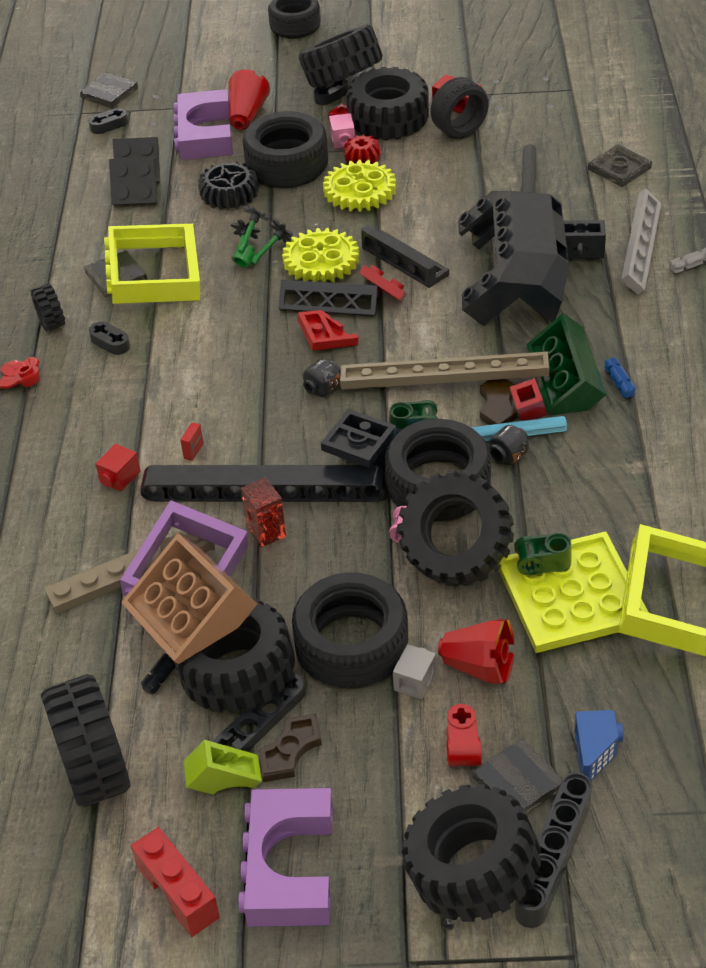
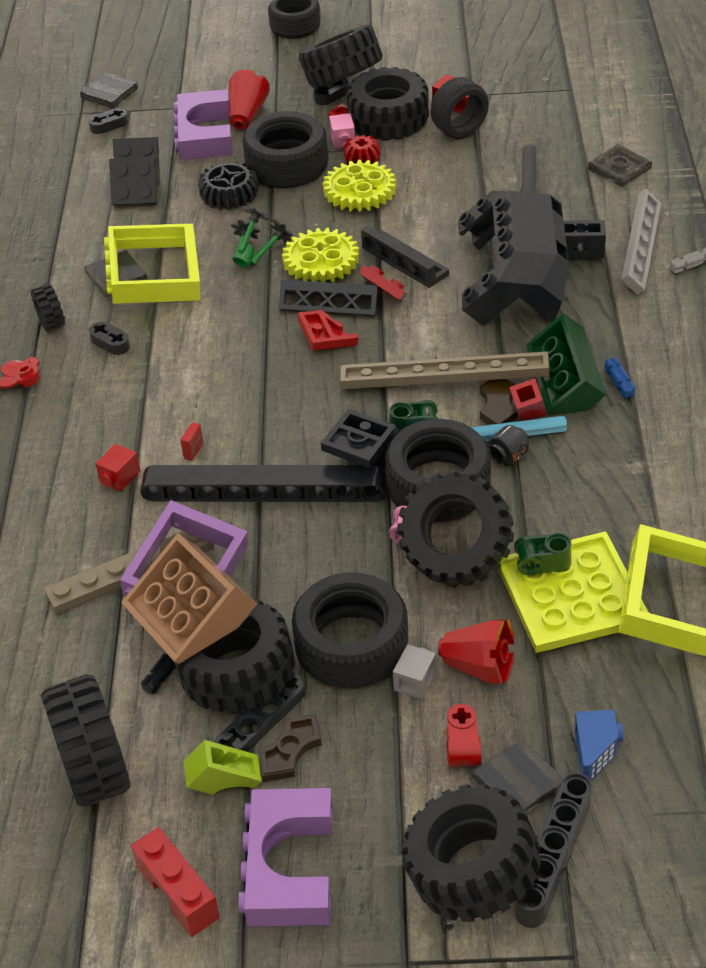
clear red brick [241,477,286,548] -> none
black head [303,359,341,397] -> none

